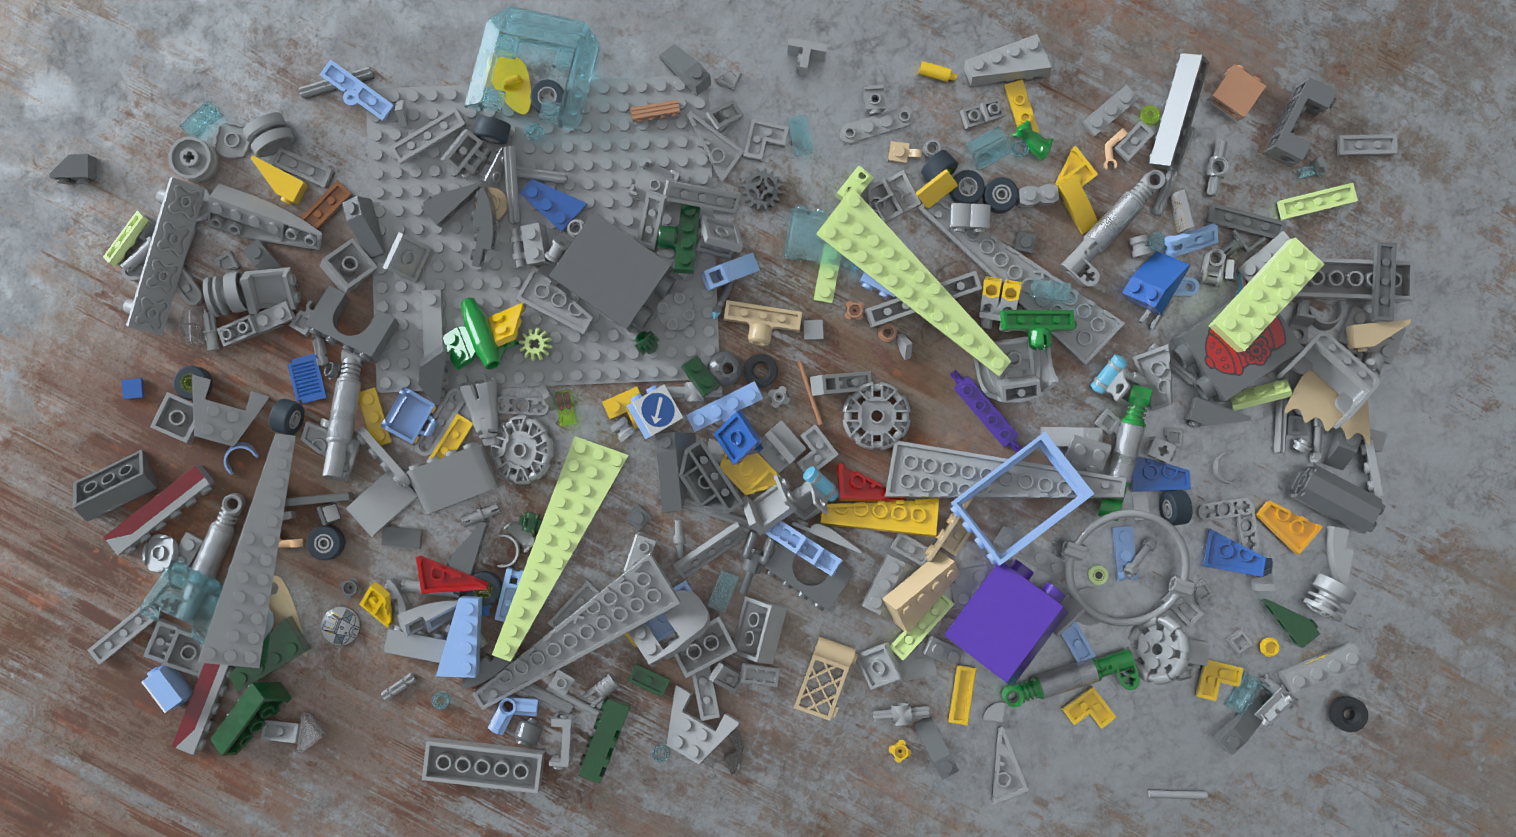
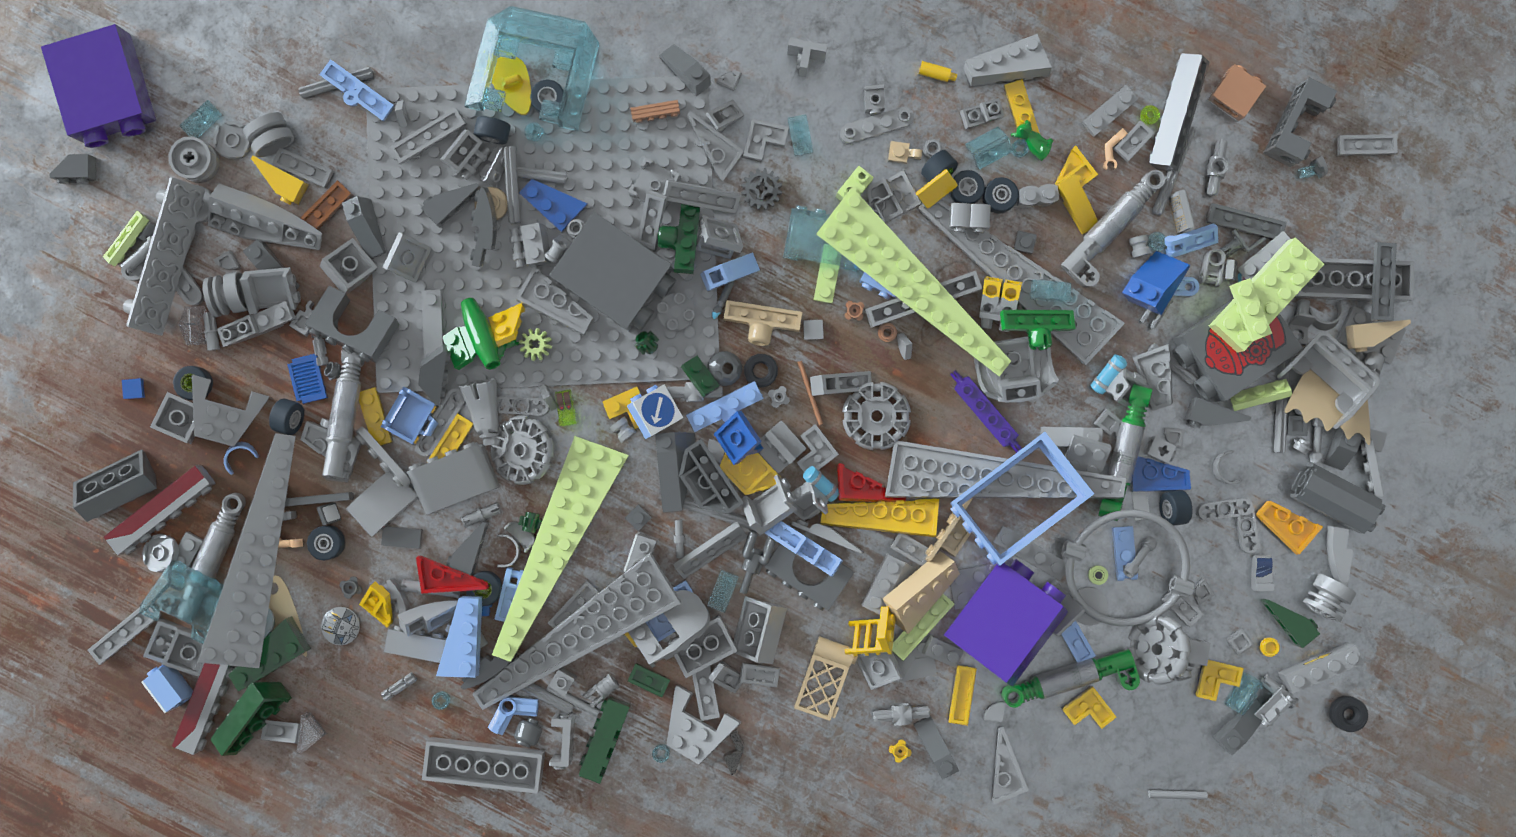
blue wing [1203,529,1266,577] -> none
yellowish green plate [1277,183,1358,220] -> none
none -> dark purple brick [41,24,157,148]
none -> yellow plate [845,606,895,657]
none -> yellowish green plate [1229,278,1272,341]

